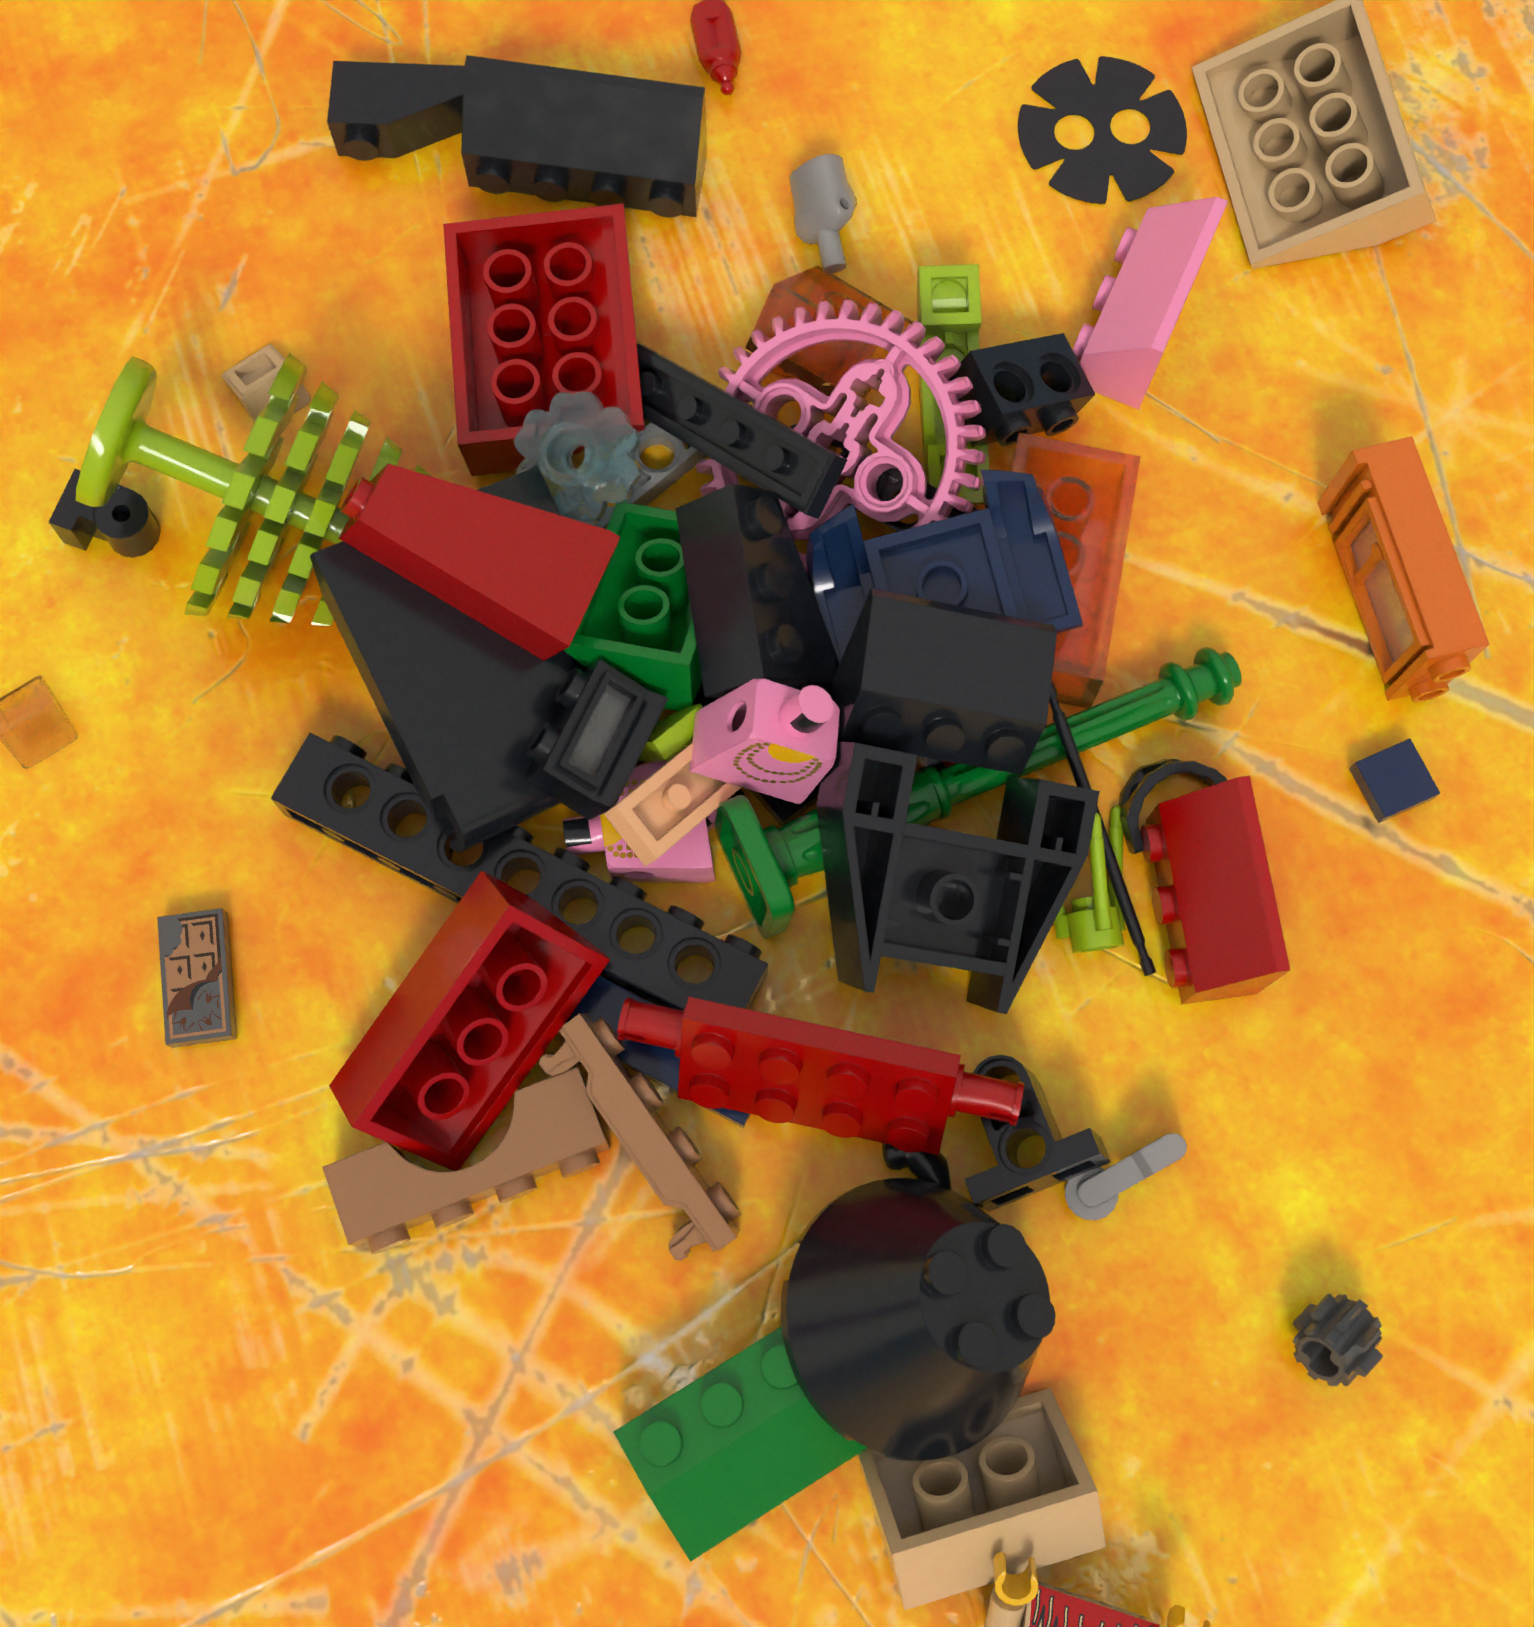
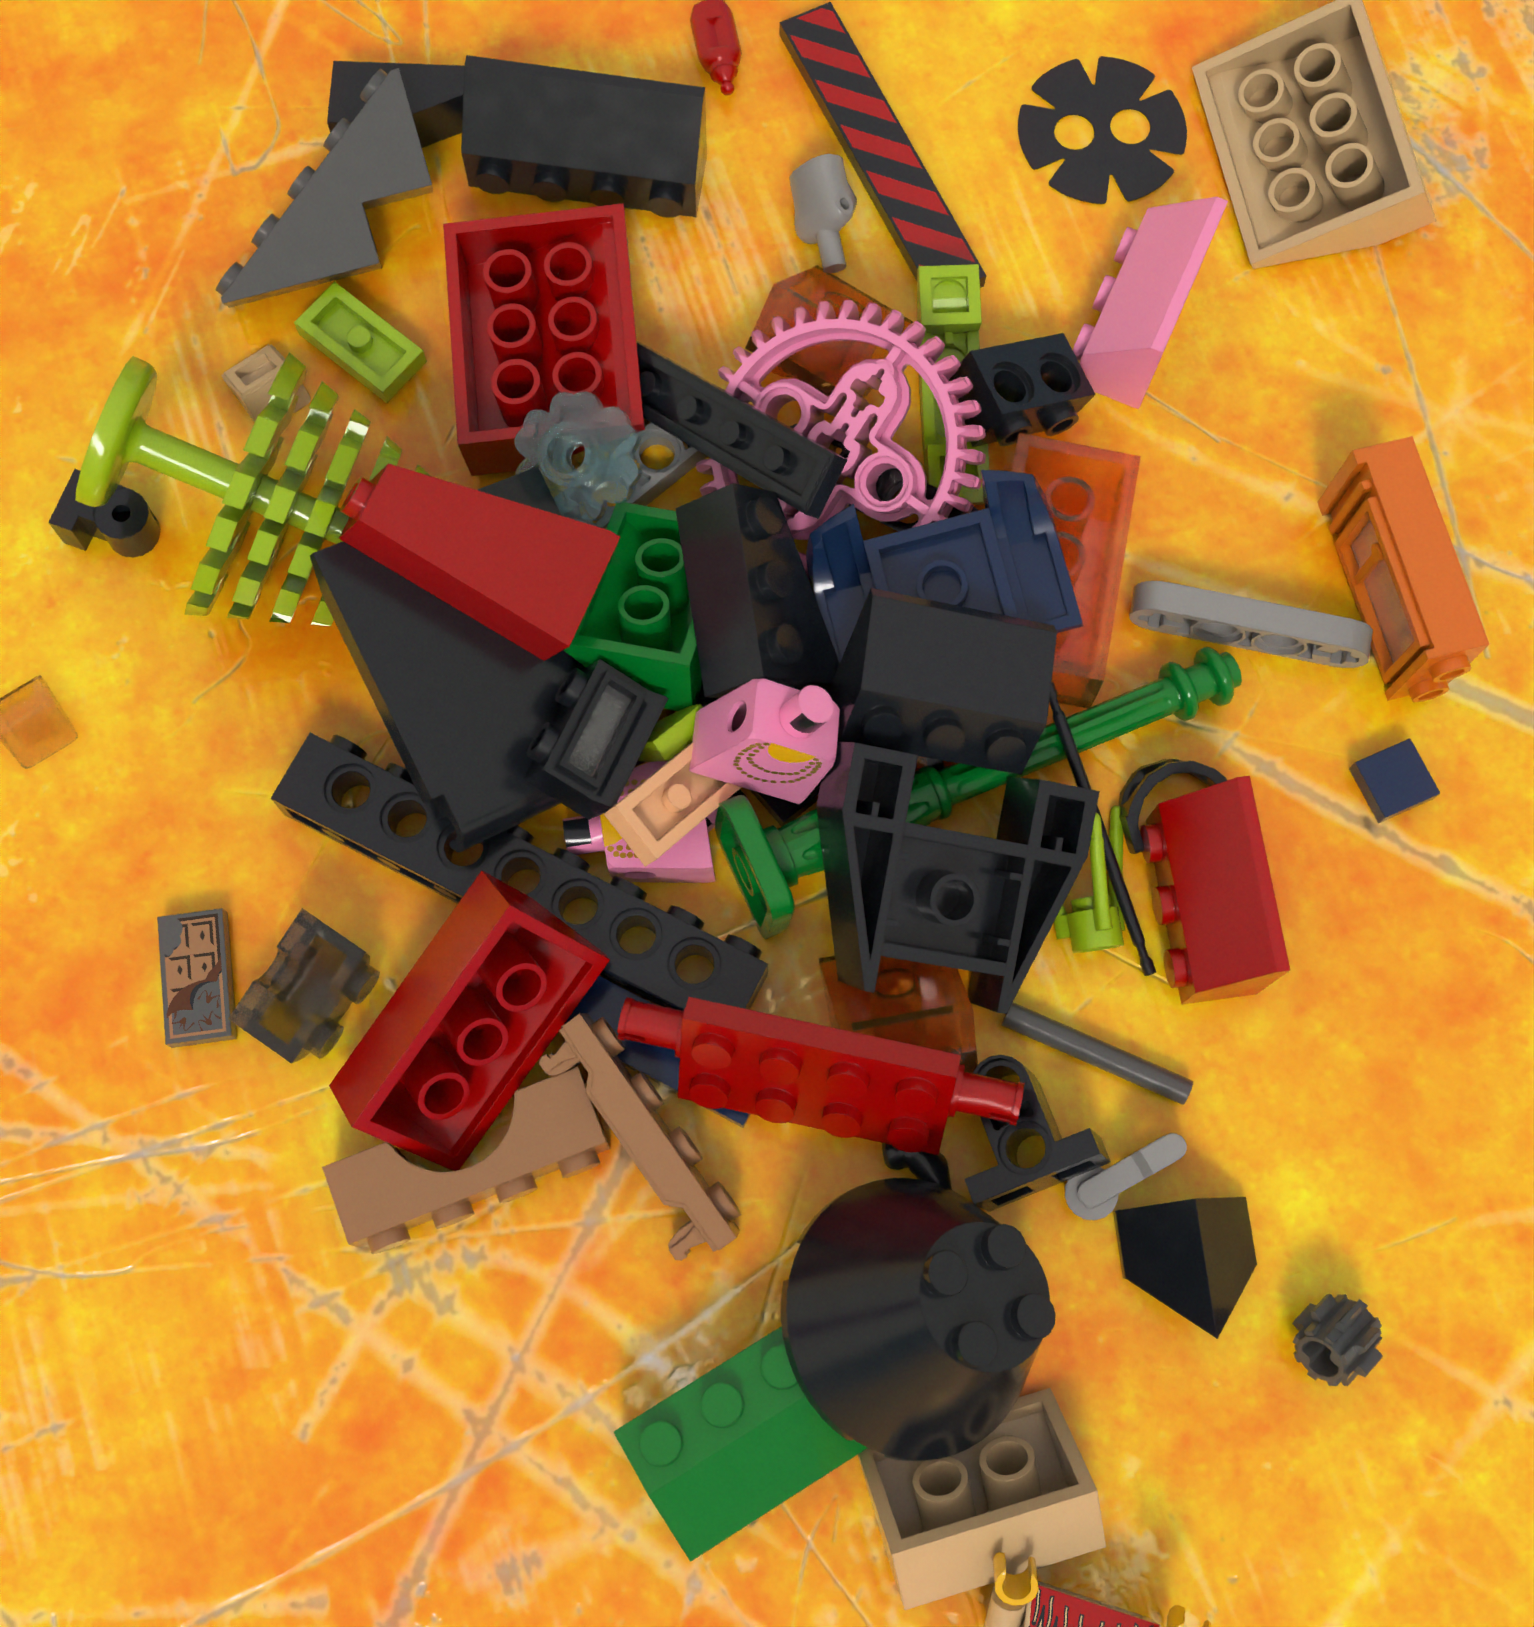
none -> dark grey slope [216,68,433,308]
none -> clear smoke cylinder [228,908,380,1064]
none -> lime plate [294,281,427,403]
none -> black tile [779,2,986,288]
none -> clear orange slope [819,956,978,1073]
none -> dark grey bar [1002,1002,1193,1105]
none -> black slope [1113,1197,1257,1339]
none -> light grey beam [1129,581,1373,668]

